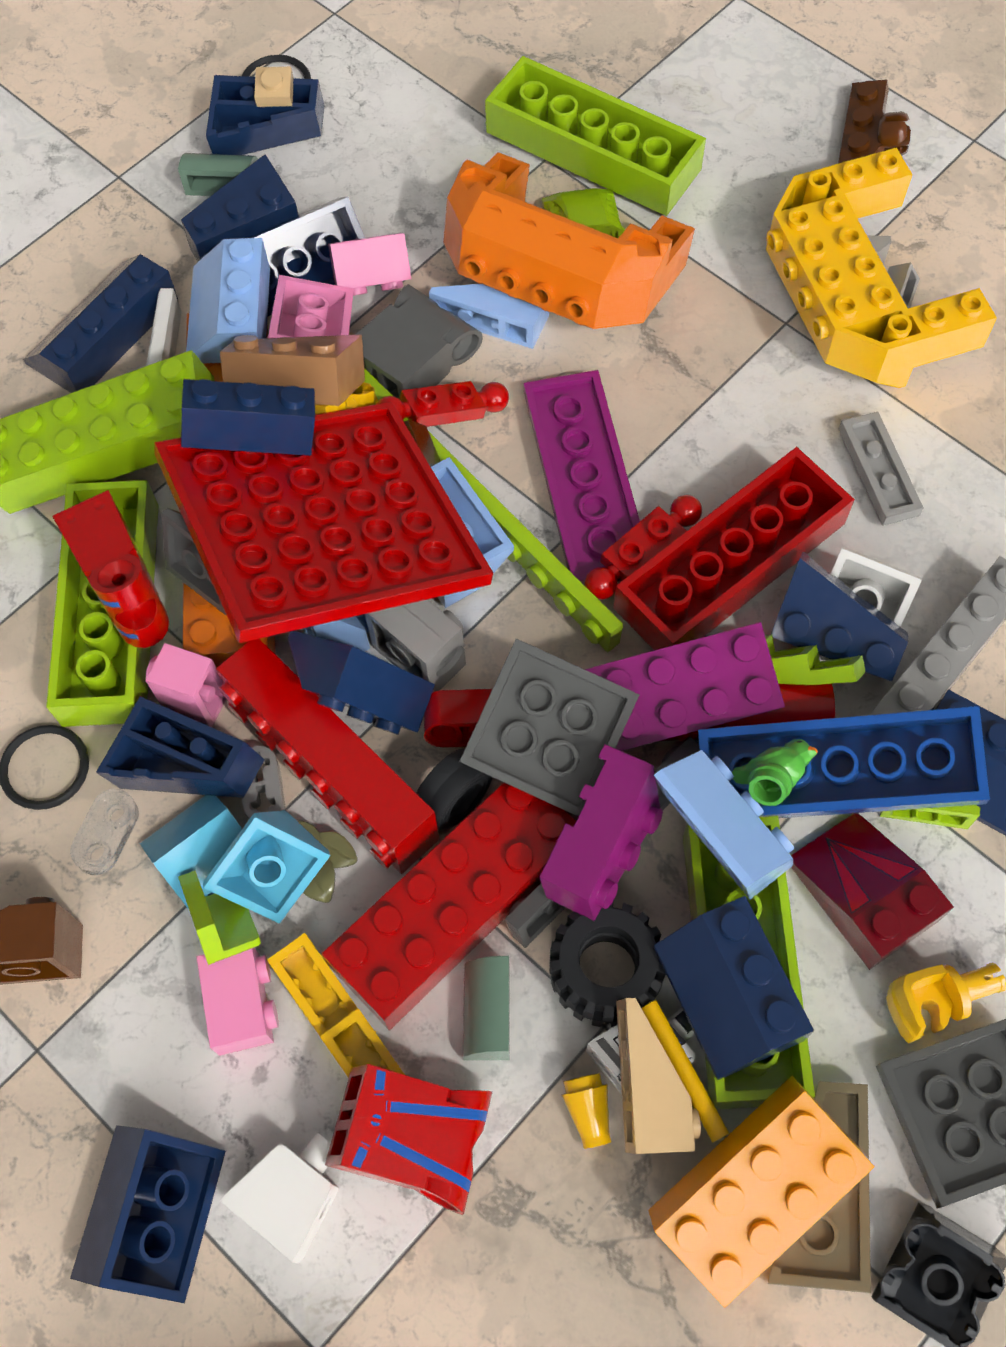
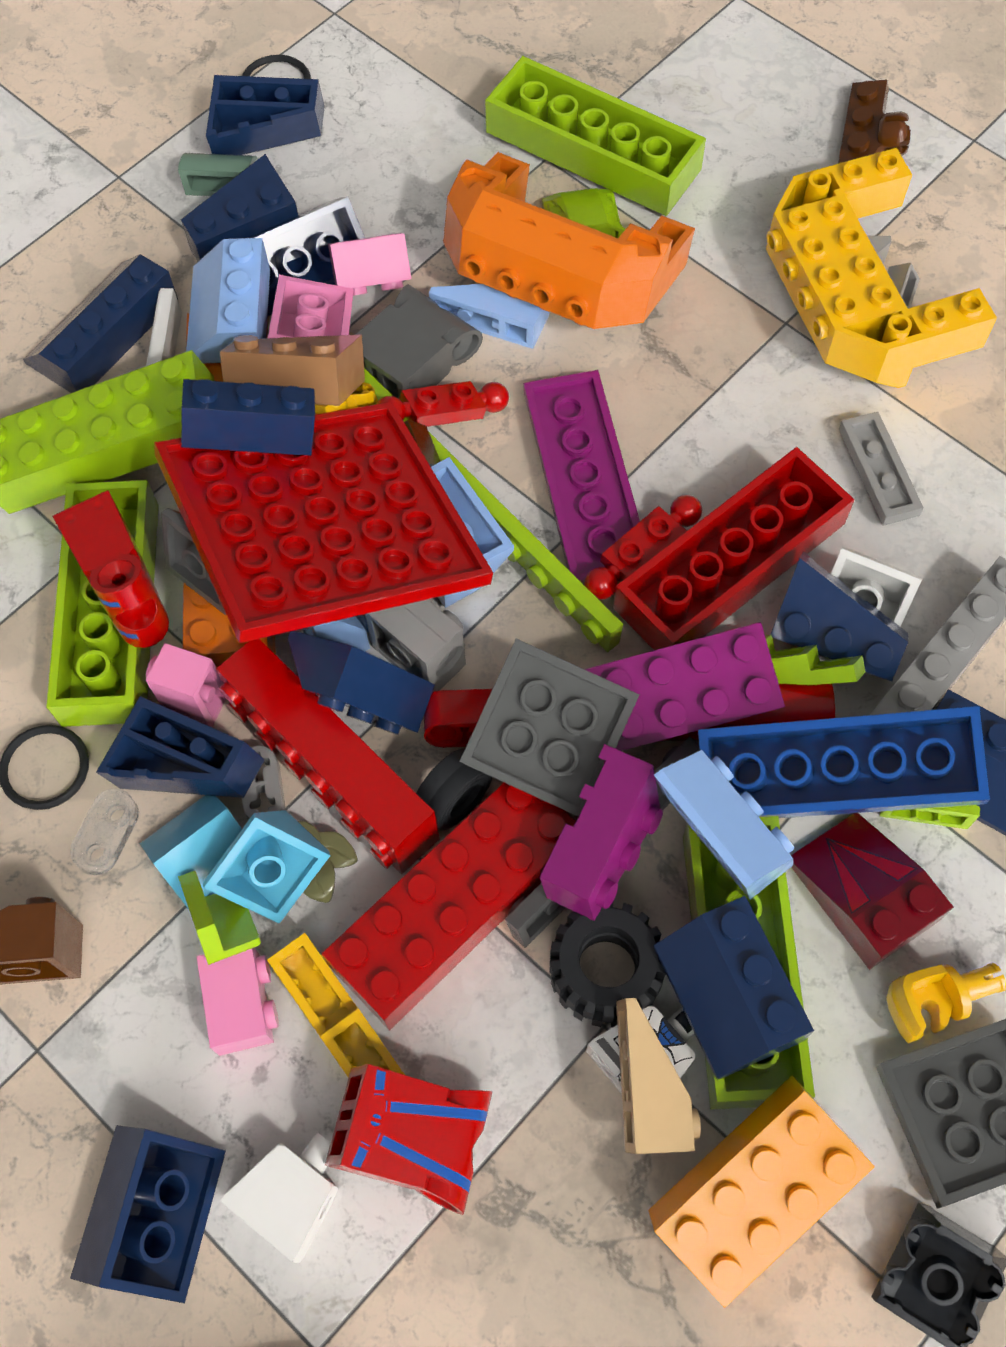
tan plate [254,66,293,107] -> none
sand green brick [463,956,510,1060] -> none
yellow cone [562,1073,612,1149] -> none
yellow bar [641,1000,730,1143] -> none
bright green animal [732,739,818,806] -> none
dark tan wing [768,1081,871,1293] -> none

